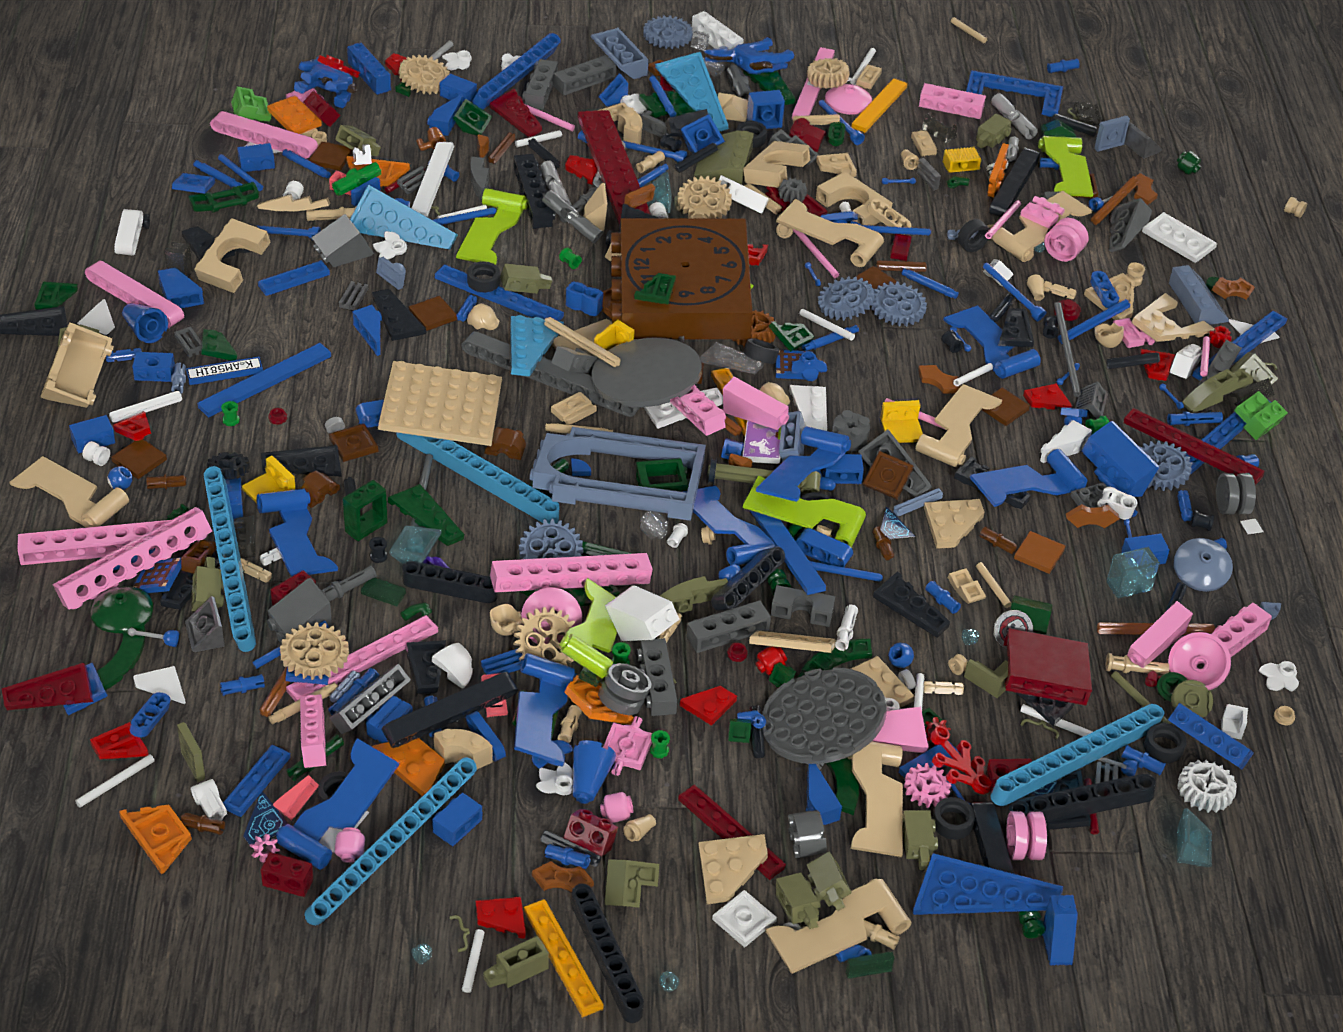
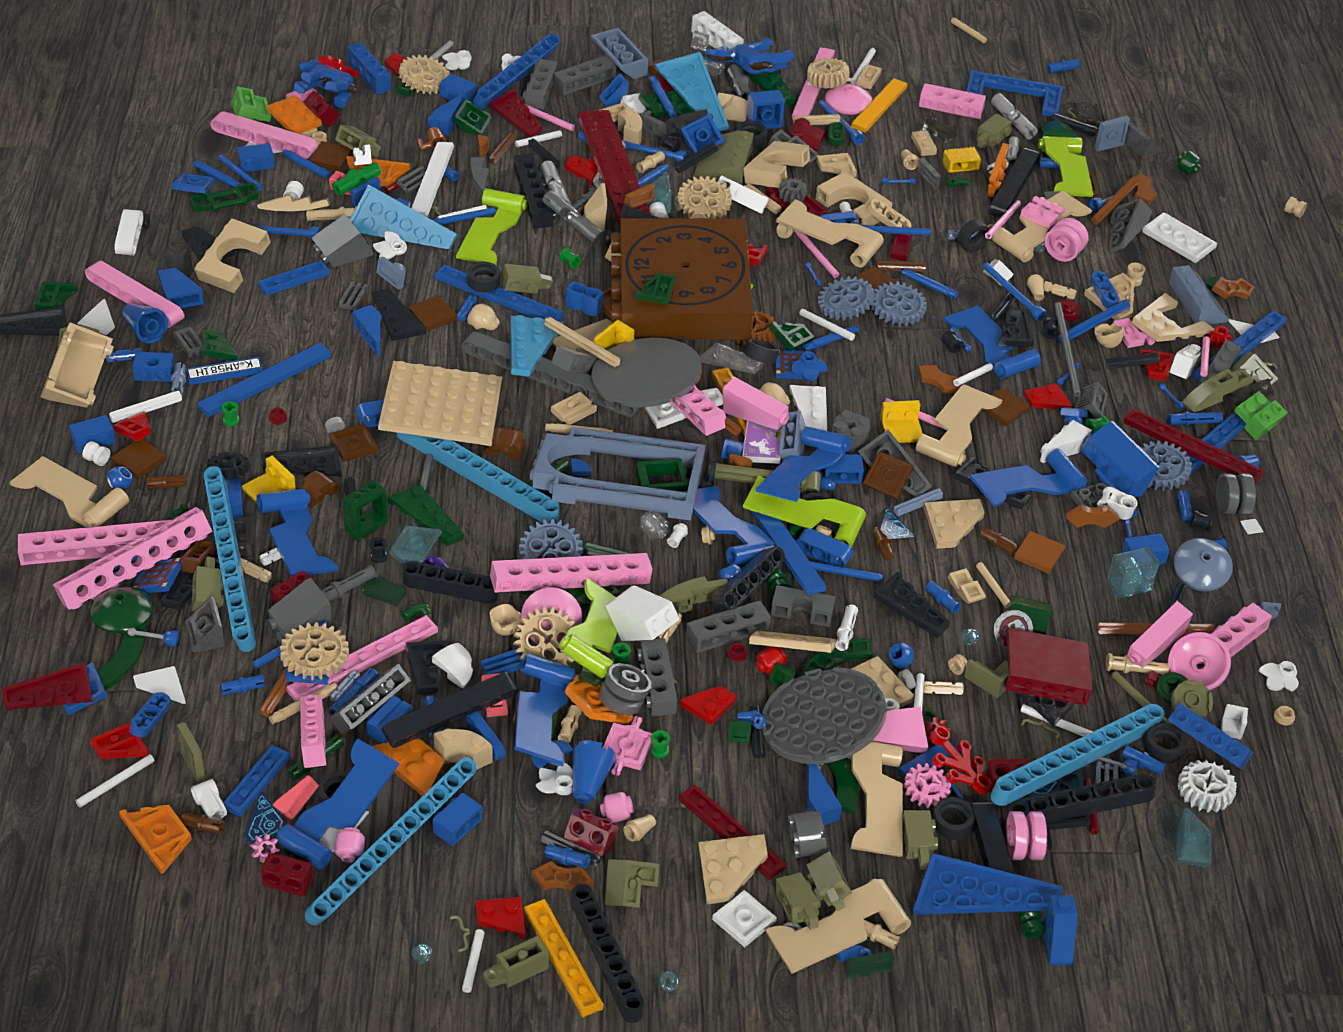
sand blue gear [643,15,693,49] -> none

